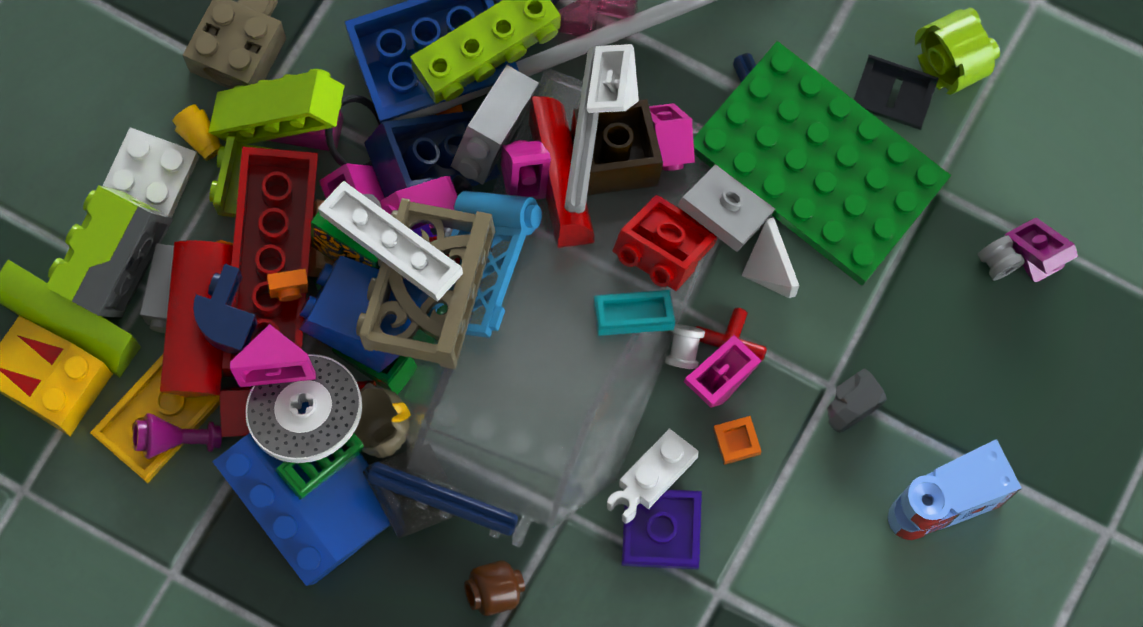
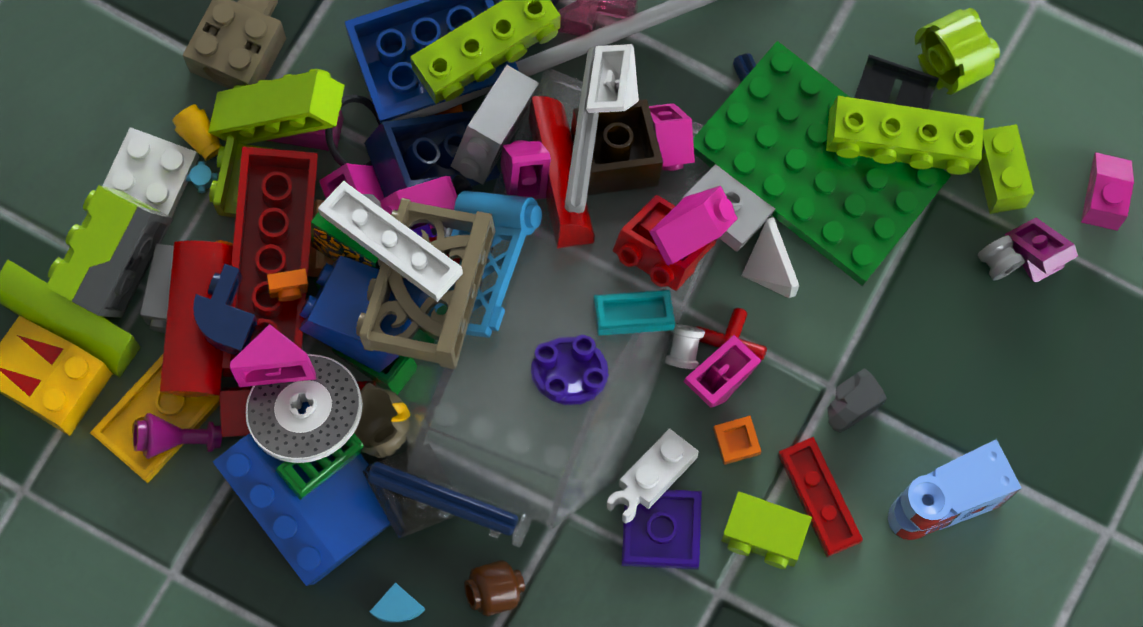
none -> medium azure piece [186,161,218,193]
none -> medium azure tile [369,582,425,622]
none -> dark purple dish [531,335,609,405]
none -> dark pink slope [650,185,738,265]
none -> lime brick [721,491,812,569]
none -> red tile [778,437,863,558]
none -> lime brick [826,96,984,175]
none -> lime brick [978,124,1034,214]
none -> dark pink slope [1081,152,1134,231]

